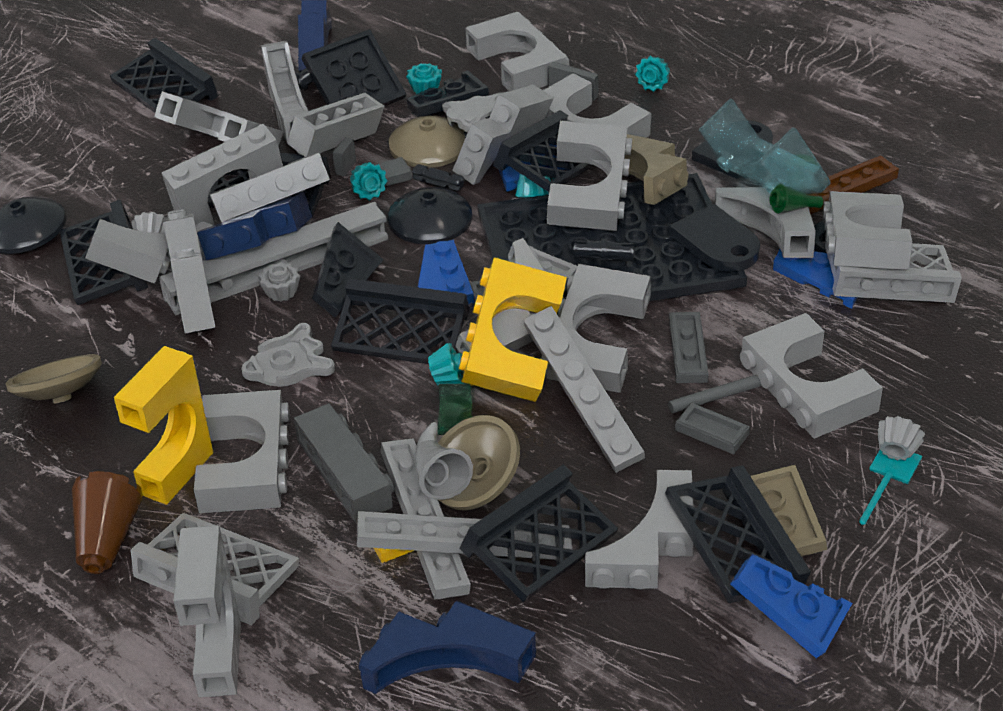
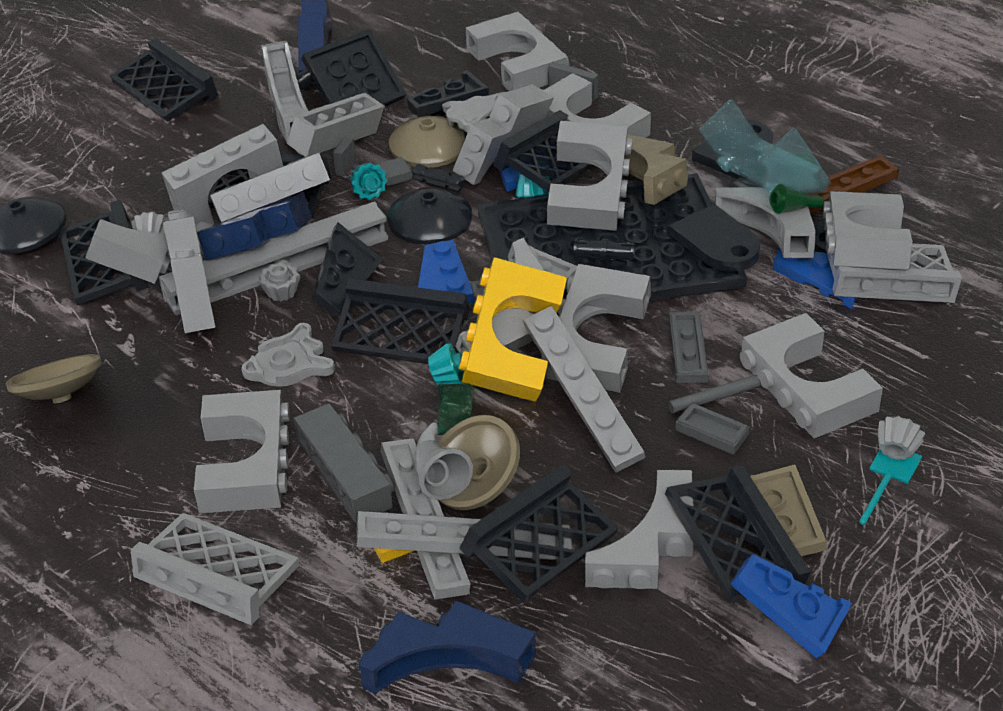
reddish brown cone [72,471,143,574] -> none
yellow arch [114,346,213,505] -> none
light grey arch [154,91,283,147] -> none
light grey arch [173,525,241,697] -> none
teal piece [406,63,442,94] -> none
teal piece [635,56,670,92] -> none

